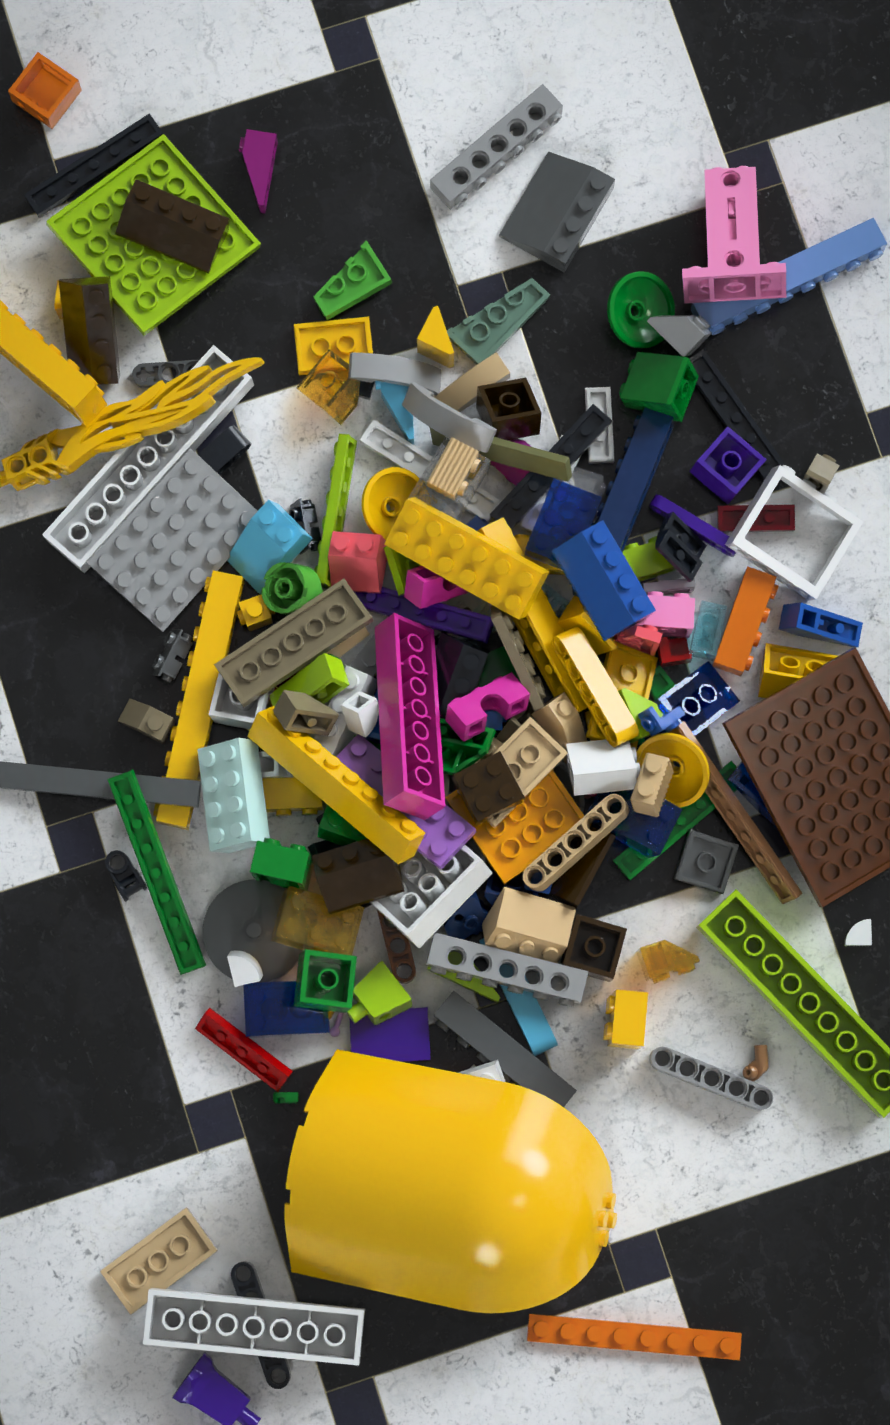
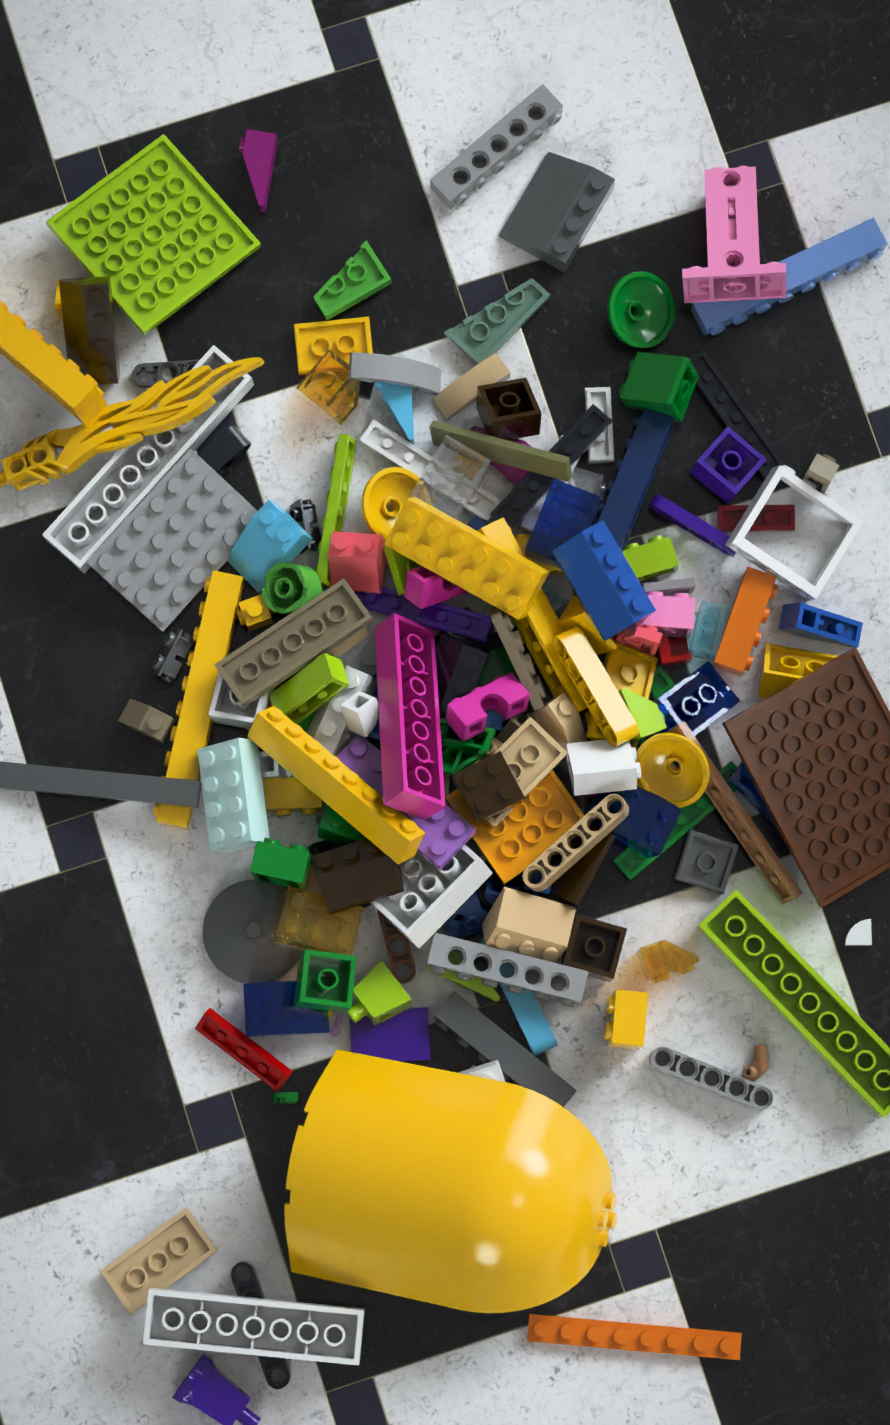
orange piece [8,52,82,129] -> none
black plate [24,113,163,218] -> none
black piece [105,850,148,902] -> none
green tile [107,770,206,975] -> none
dark brown slope [115,179,230,274] -> none
white brick [227,950,263,987] -> none
dark tan slope [273,690,339,736] -> none
light grey slope [402,382,497,453] -> none
yellow slope [417,306,454,368] -> none
tan brick [427,437,481,501] -> none
tan brick [630,753,674,817] -> none
blue bracket [638,706,685,736] -> none
light grey slope [647,315,712,357] -> none
black slope [655,512,707,582] -> none

